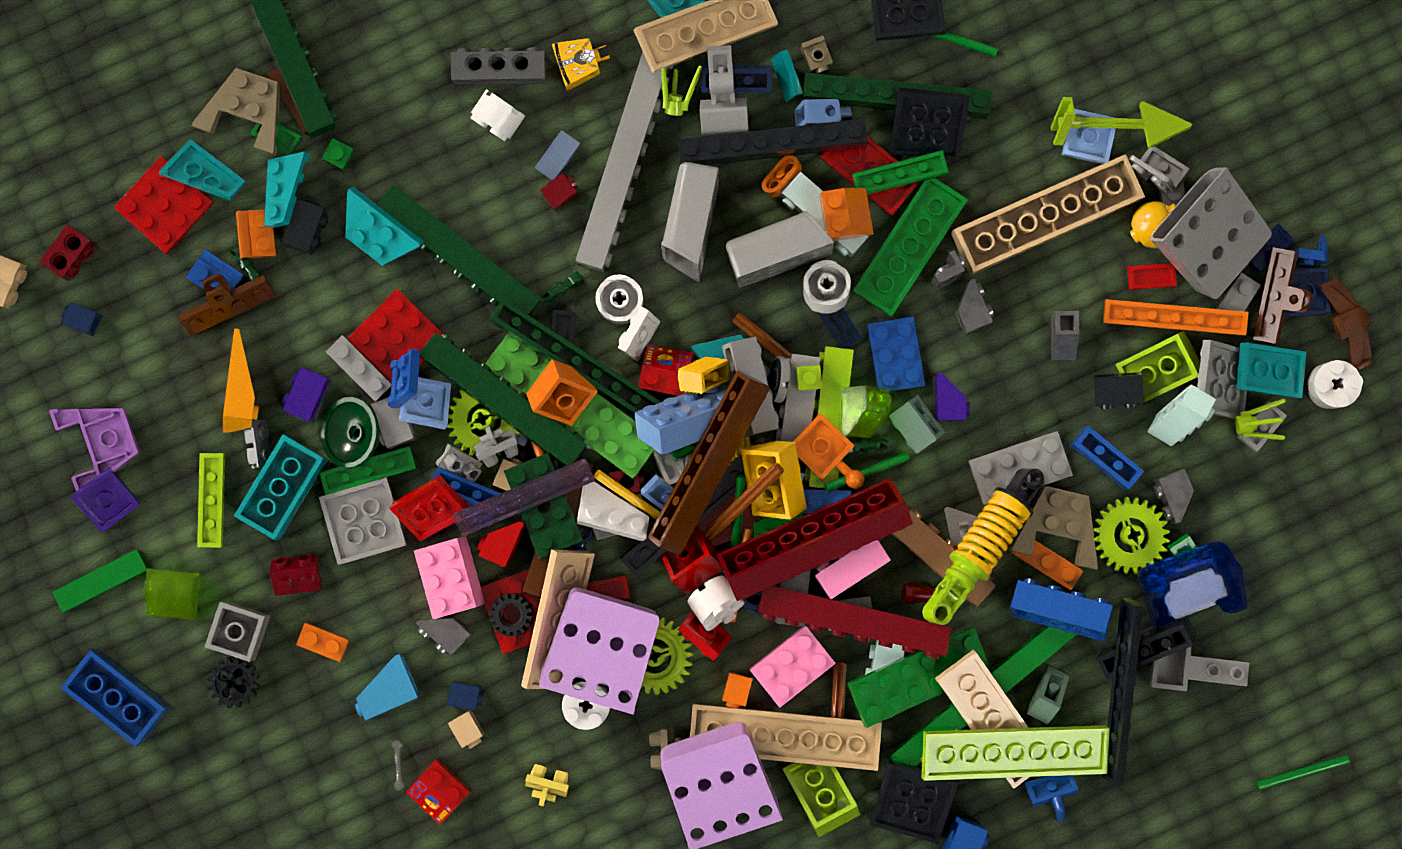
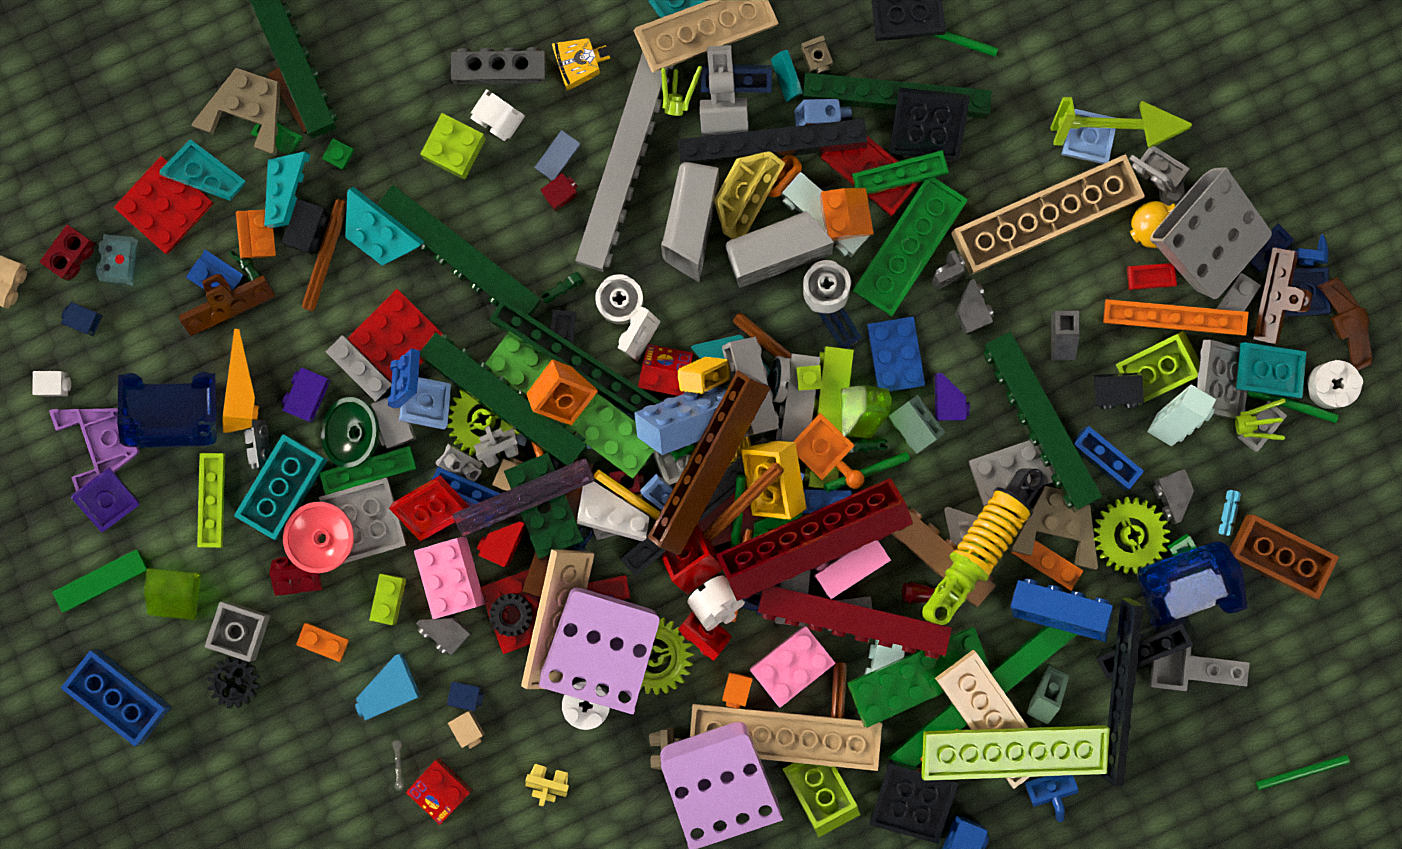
none -> white brick [33,371,71,396]
none -> clear light blue brick [96,234,138,286]
none -> clear blue windscreen [117,372,217,447]
none -> coral dish [283,502,354,573]
none -> dark orange axle [302,199,347,311]
none -> lime brick [369,573,407,625]
none -> lime brick [420,113,486,180]
none -> light yellow wedge [714,151,785,239]
none -> dark green brick [983,331,1102,513]
none -> medium azure axle [1219,490,1241,536]
none -> dark orange brick [1226,515,1339,599]
none -> green bar [1247,391,1339,423]

